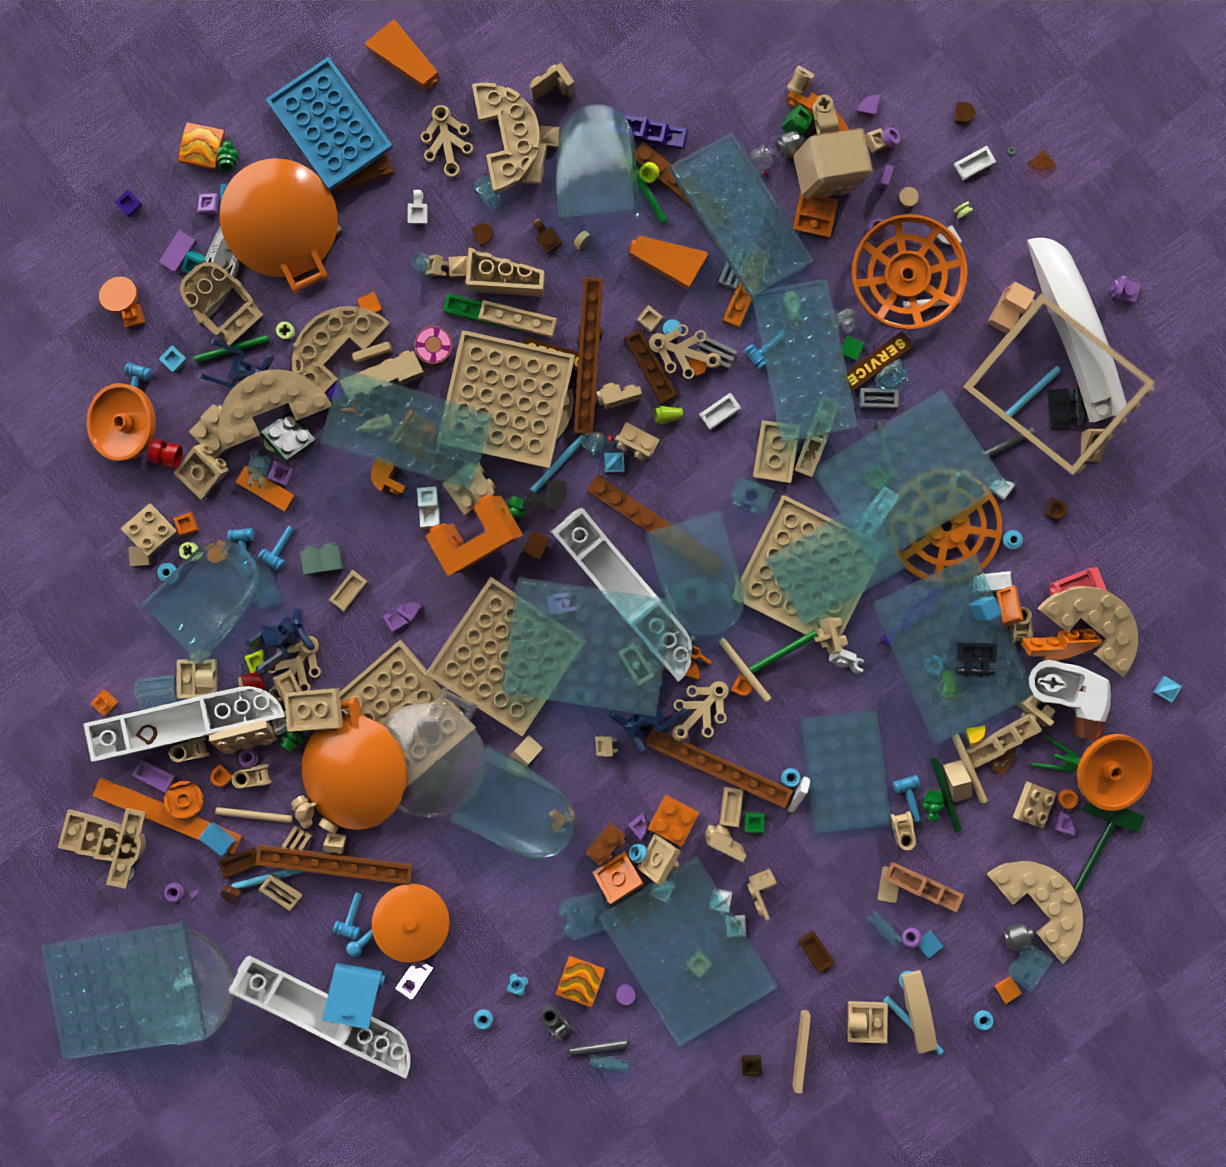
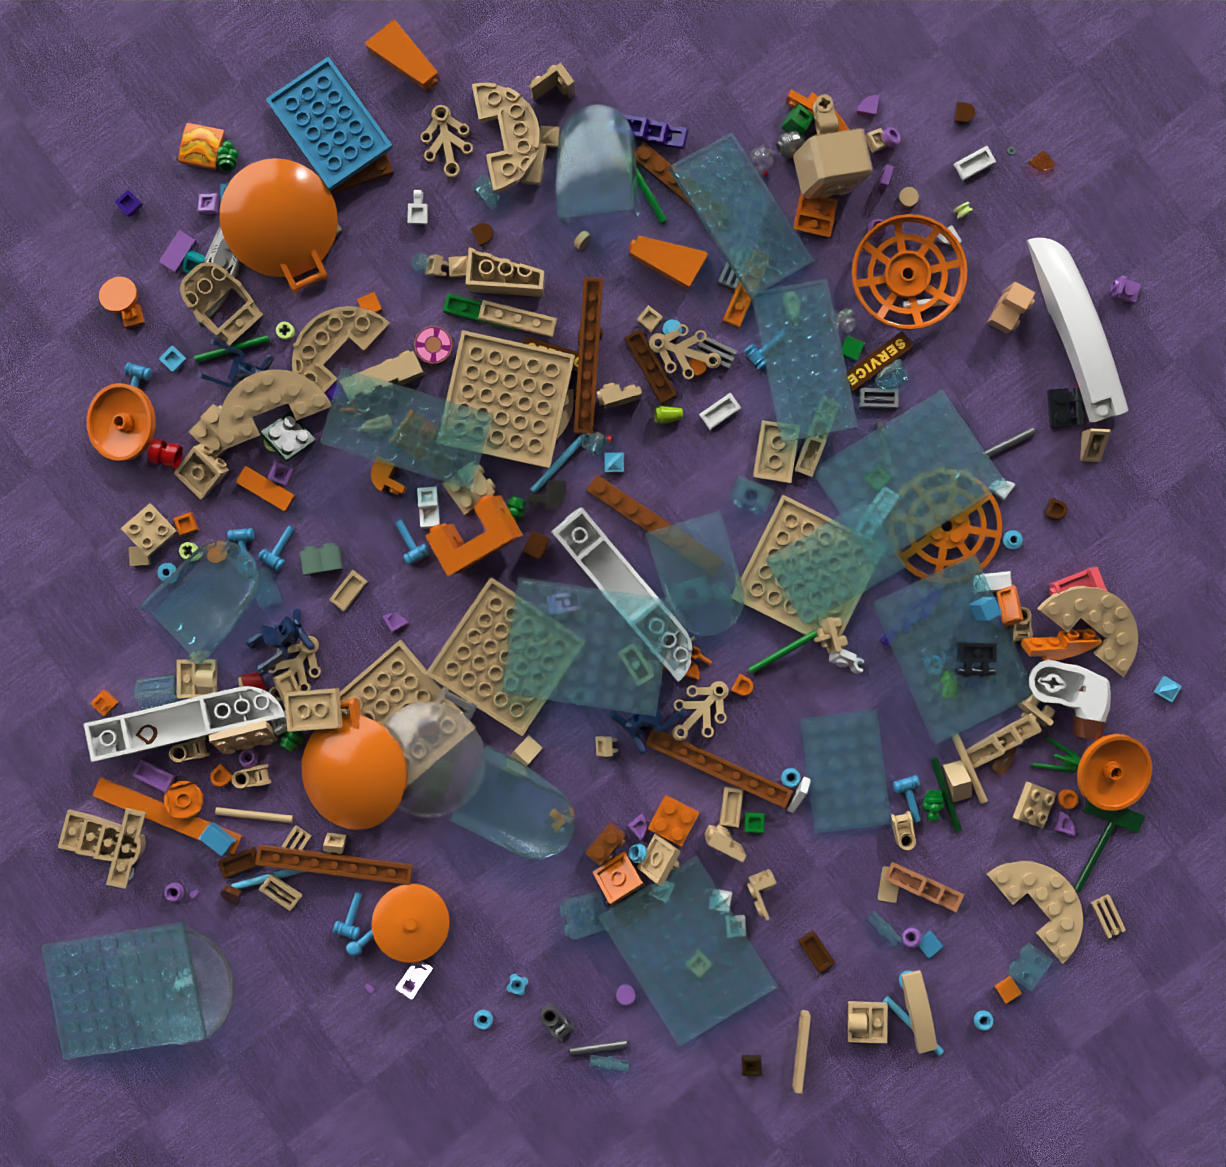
white slope [228,956,410,1079] -> none
neon yellow tile [245,650,265,673] -> none
clear light blue plate [248,454,271,489] -> none
tan animal [291,795,316,829] -> none
tan tile [319,818,339,834] -> none
dark azure door [322,963,386,1029] -> none
tan tile [352,342,393,363] -> none
medium lavender tile [396,603,423,622] -> none
reddish brown plate [533,218,562,254] -> none
slope [555,956,605,1008] -> none
tan bracket [615,422,659,461] -> none
neon yellow tile [639,162,659,183] -> none
tan bar [718,638,771,703] -> none
tan piece [787,65,815,95] -> none
tan door [963,294,1155,475] -> none
yellow tile [965,725,985,747] -> none
medium azure bar [1000,366,1061,423] -> none
flat silver head [1004,923,1034,951] -> none
none -> dark azure piece [395,520,430,566]
none -> tan tile [1090,894,1126,938]

